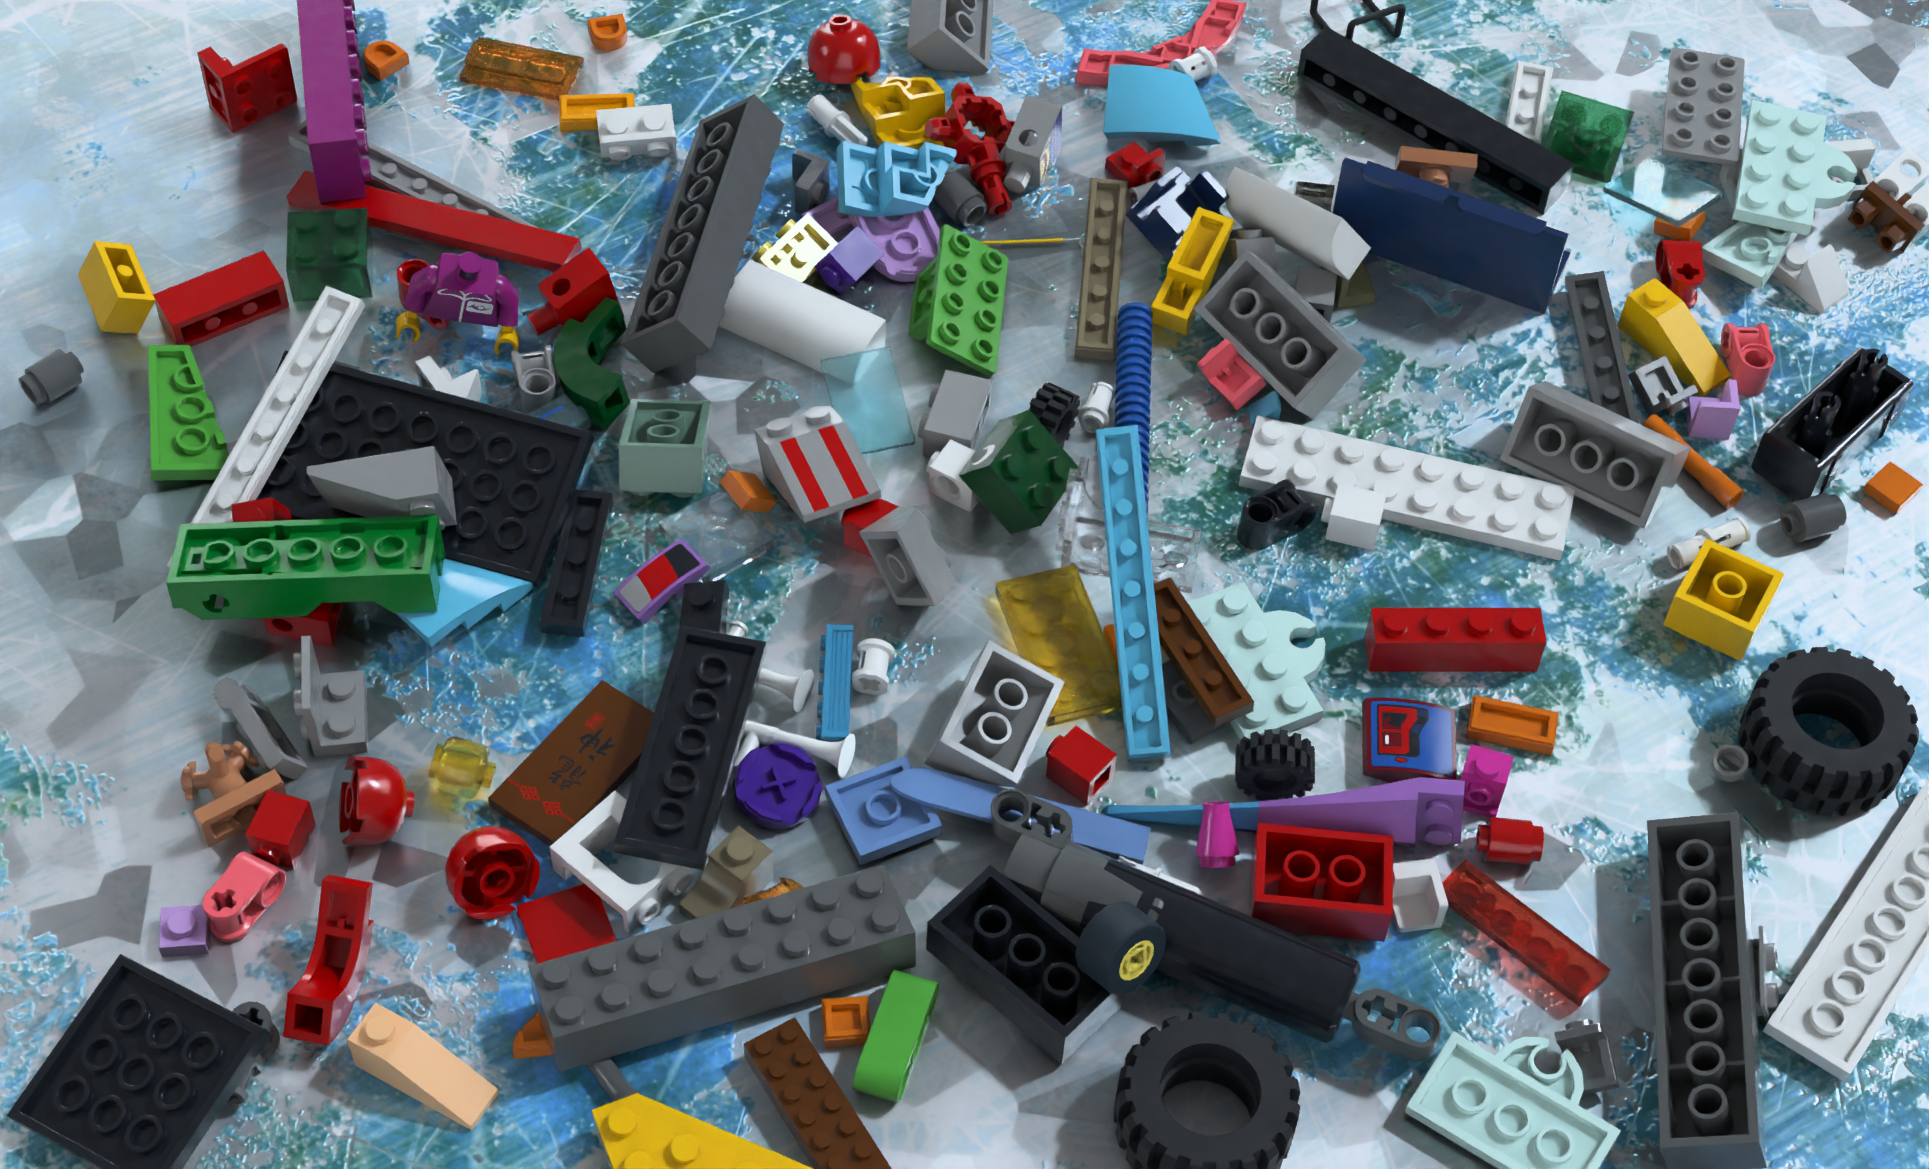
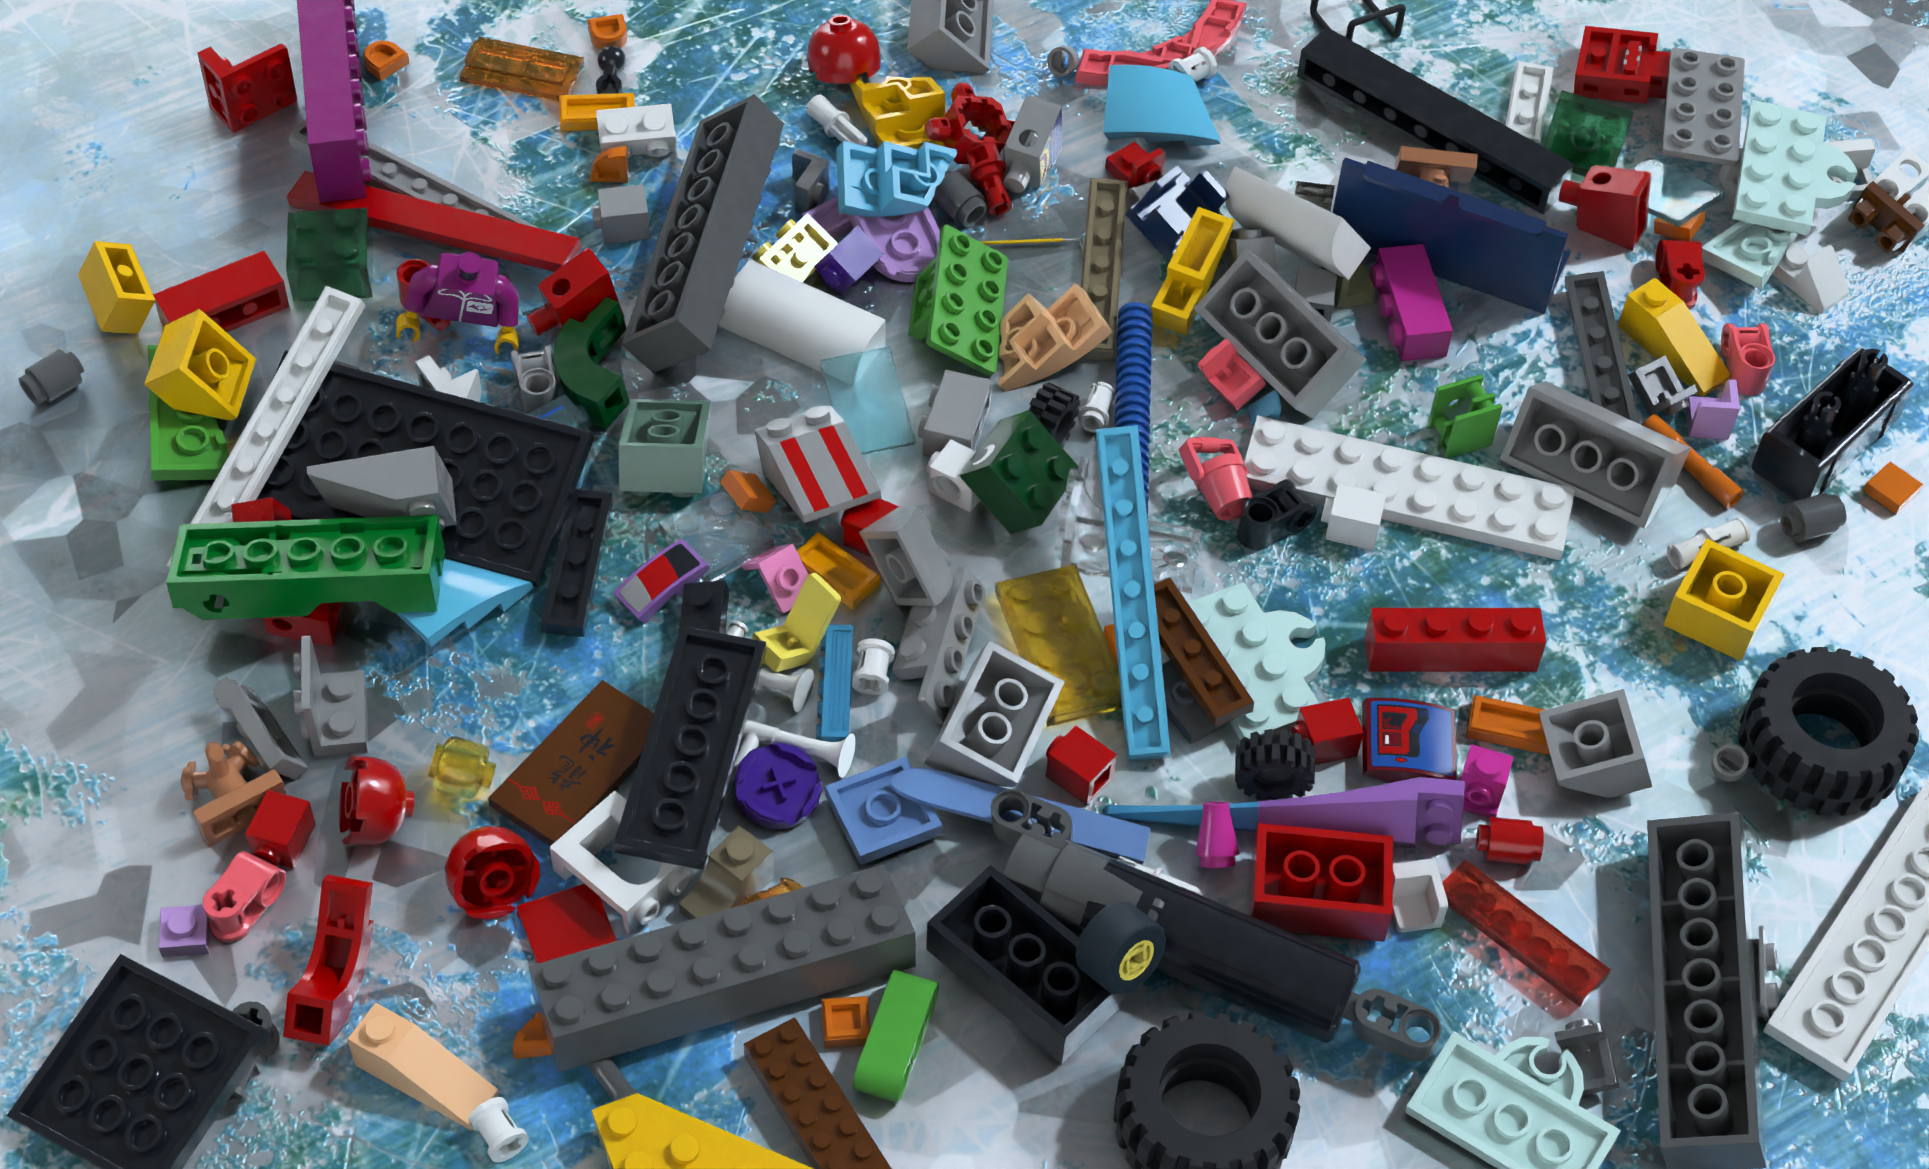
none -> yellow slope [144,309,256,421]
none -> white bush [468,1097,529,1163]
none -> orange tile [590,146,629,183]
none -> light grey brick [592,184,650,244]
none -> black arm [596,46,627,94]
none -> bright pink bracket [742,544,808,613]
none -> light yellow bracket [751,573,841,673]
none -> light orange tile [797,532,881,610]
none -> light grey bracket [892,565,985,724]
none -> light nougat slope [998,283,1113,392]
none -> light grey hinge [1047,45,1079,76]
none -> coral piece [1179,437,1253,521]
none -> red brick [1291,697,1364,765]
none -> dark pink brick [1370,244,1453,361]
none -> bright green piece [1427,374,1503,459]
none -> light grey slope [1539,689,1653,798]
none -> red torso [1559,165,1651,251]
none -> red piece [1573,26,1670,104]

